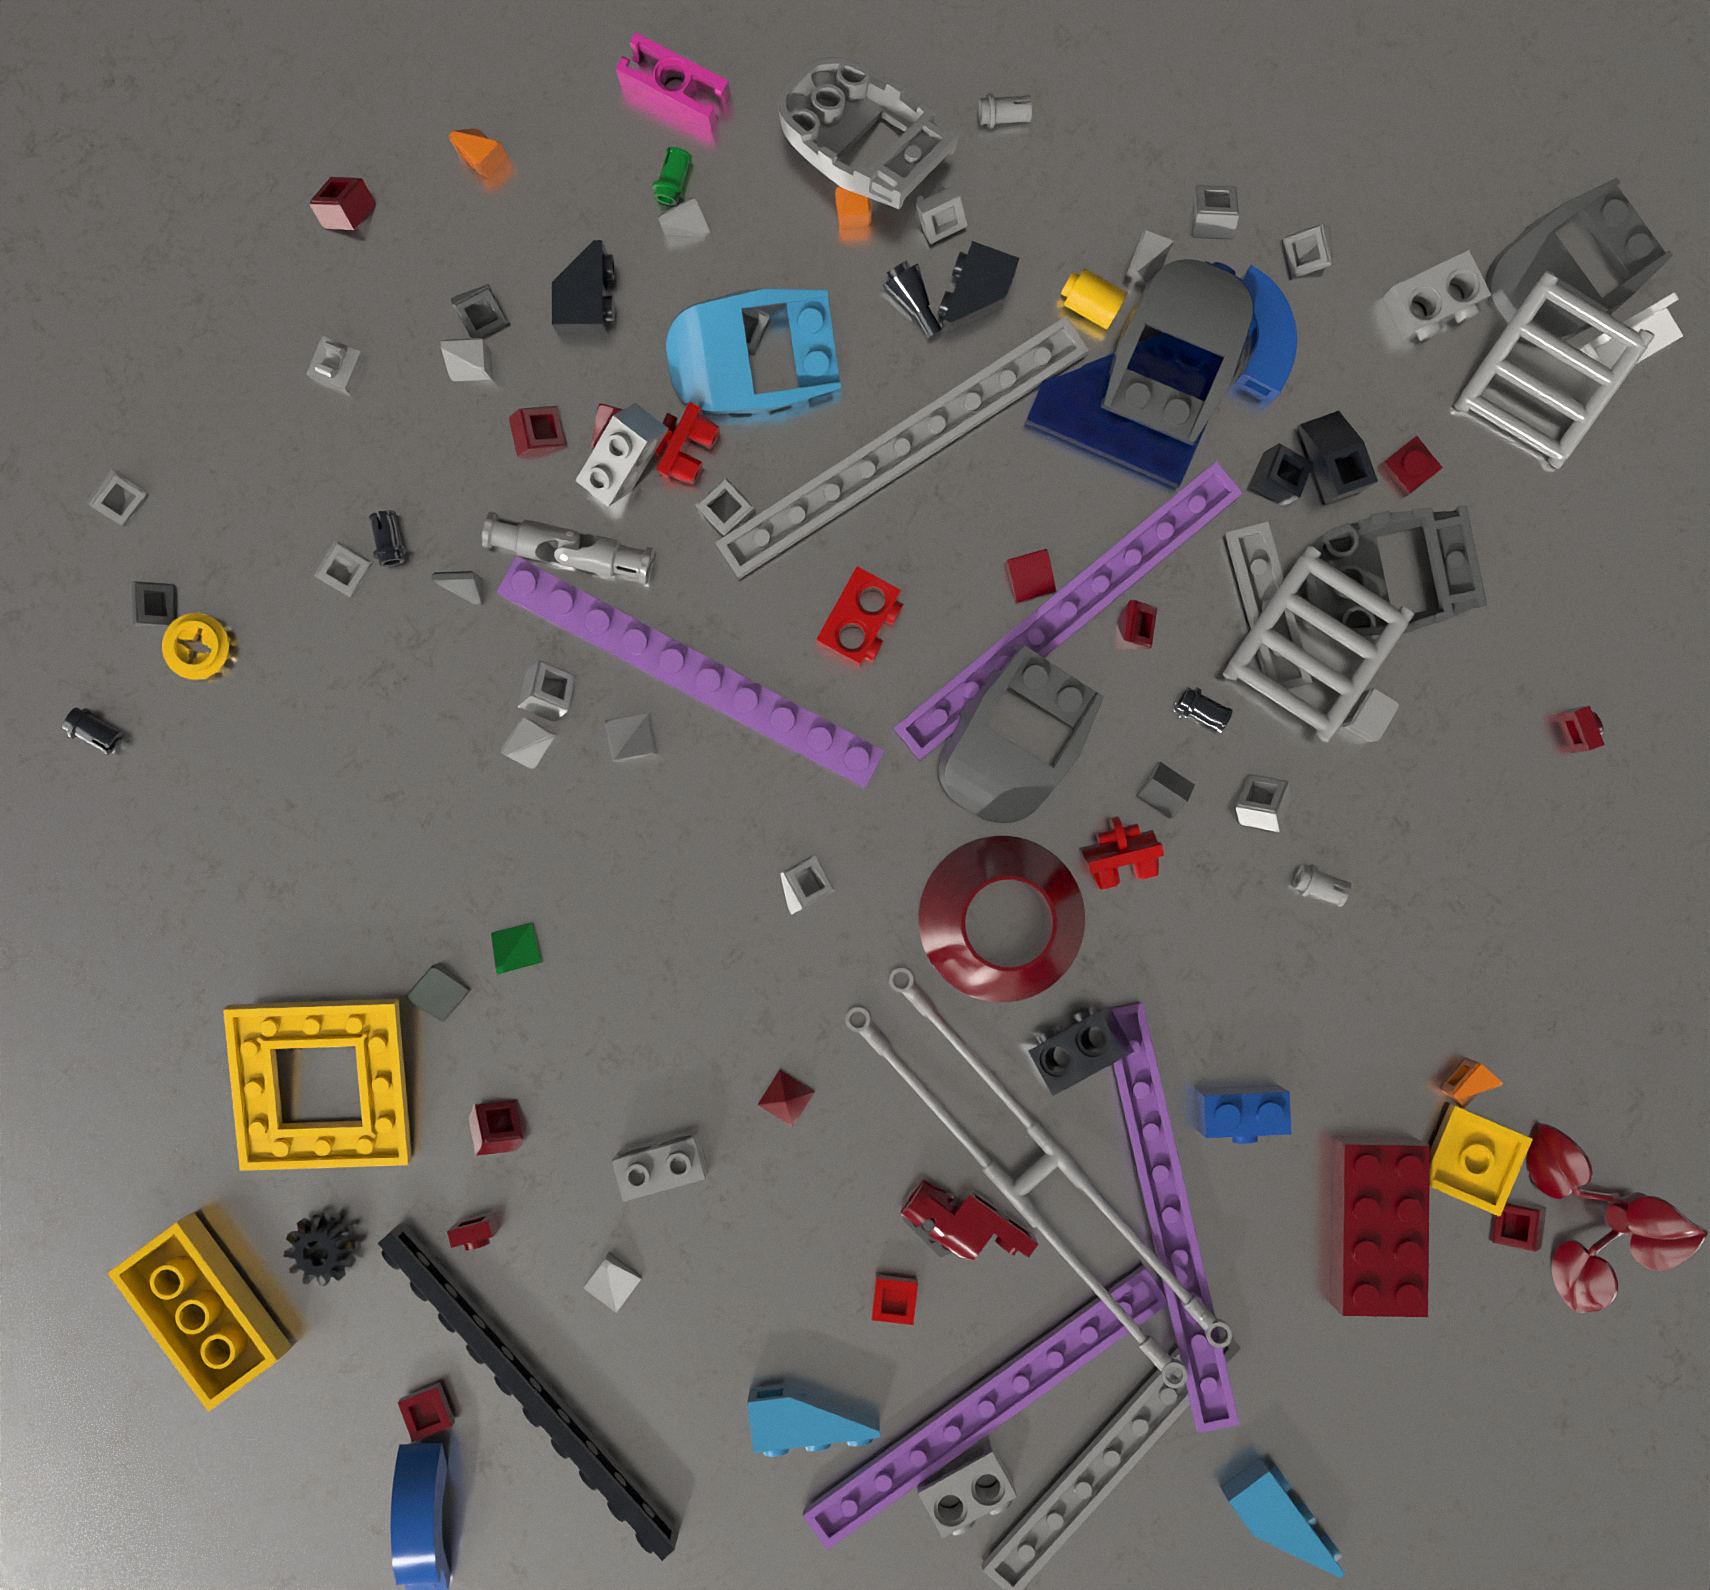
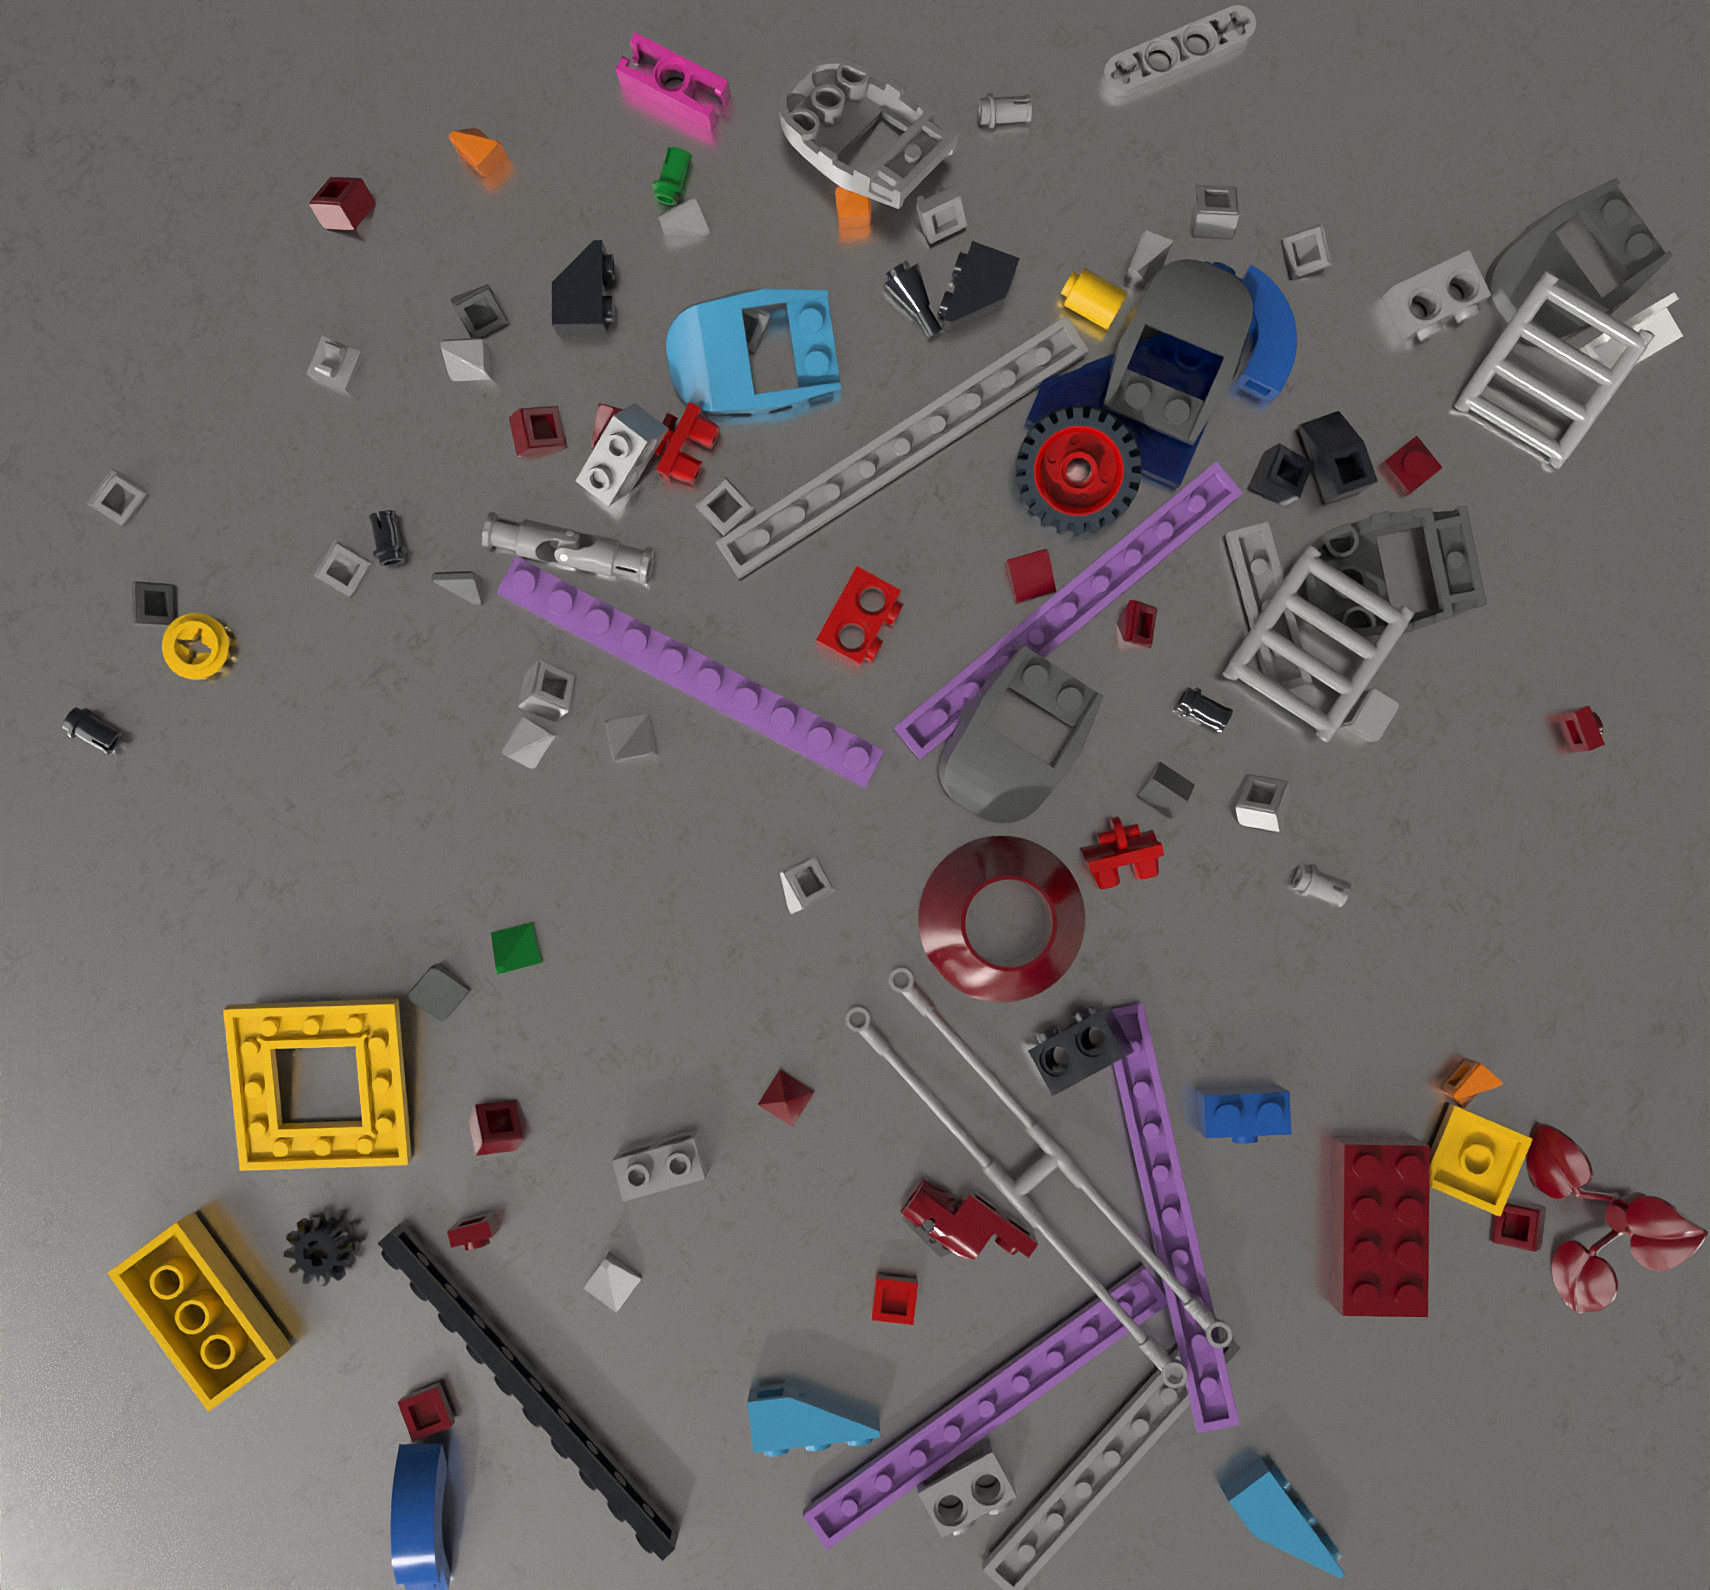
none -> wheel [1016,405,1142,533]
none -> light grey beam [1102,5,1257,98]

